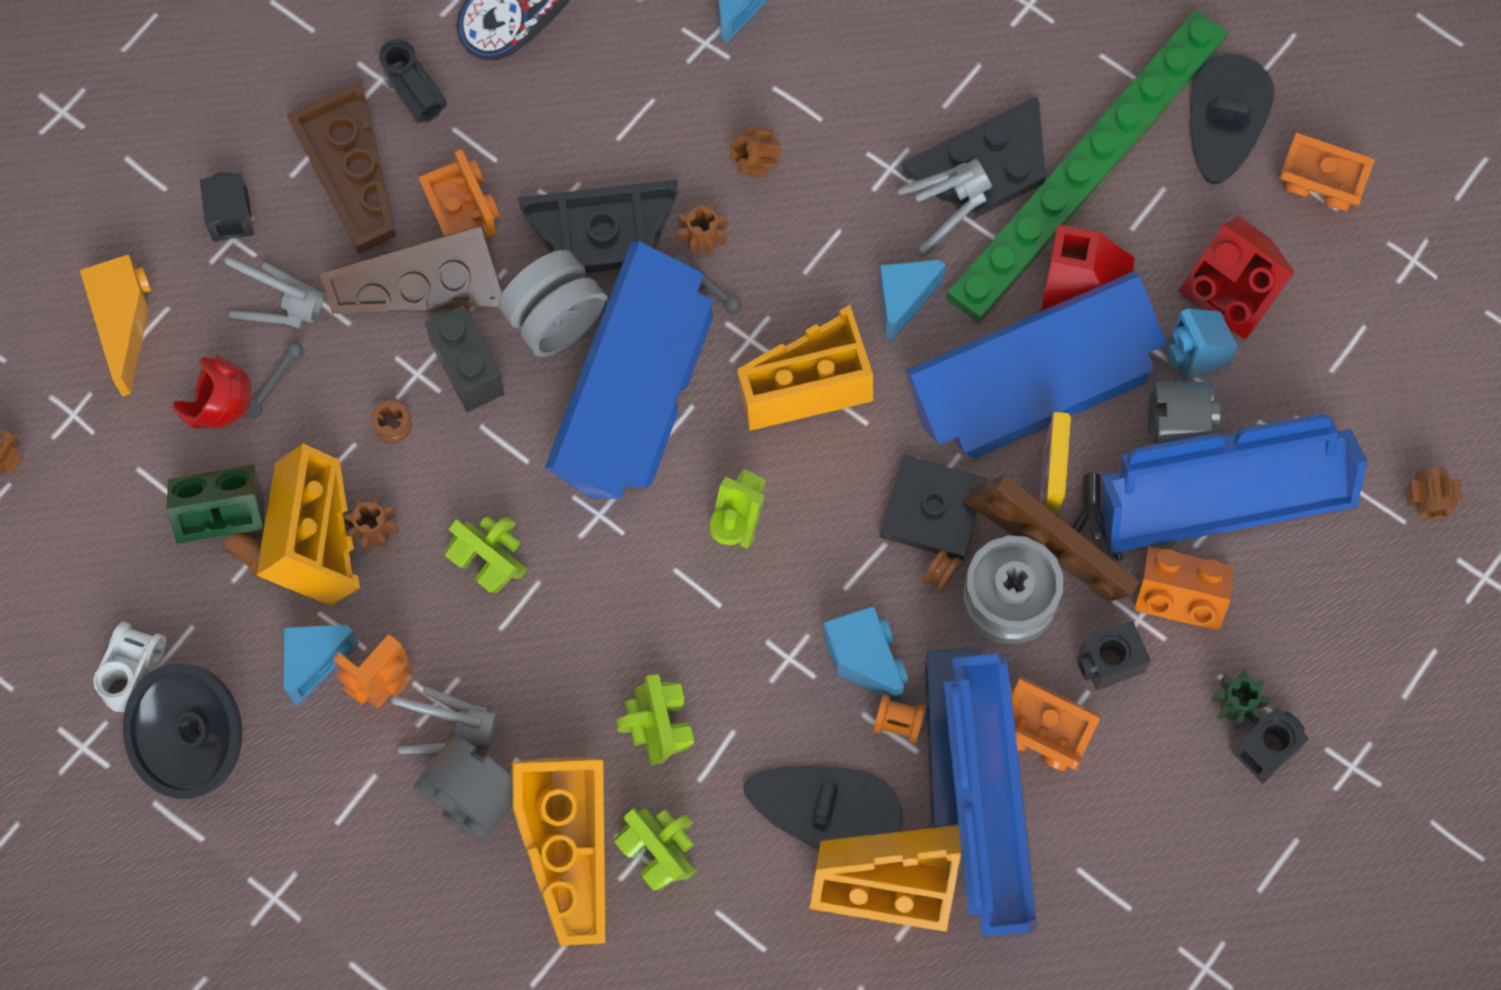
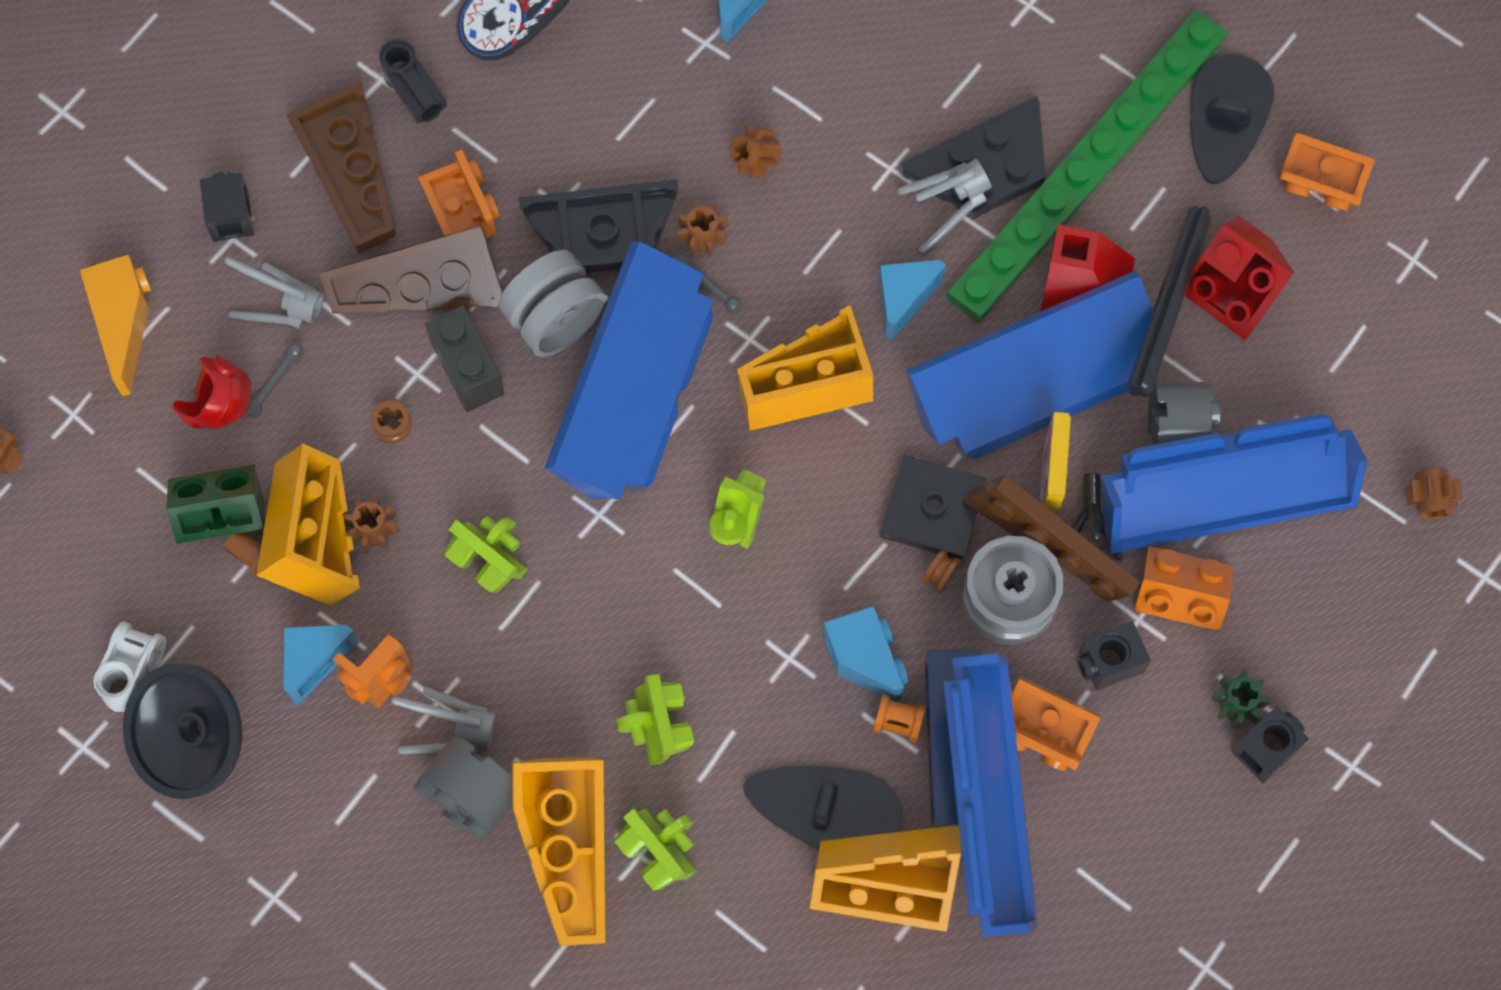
dark azure slope [1166,308,1238,381] -> none
none -> black axle [1127,205,1211,397]

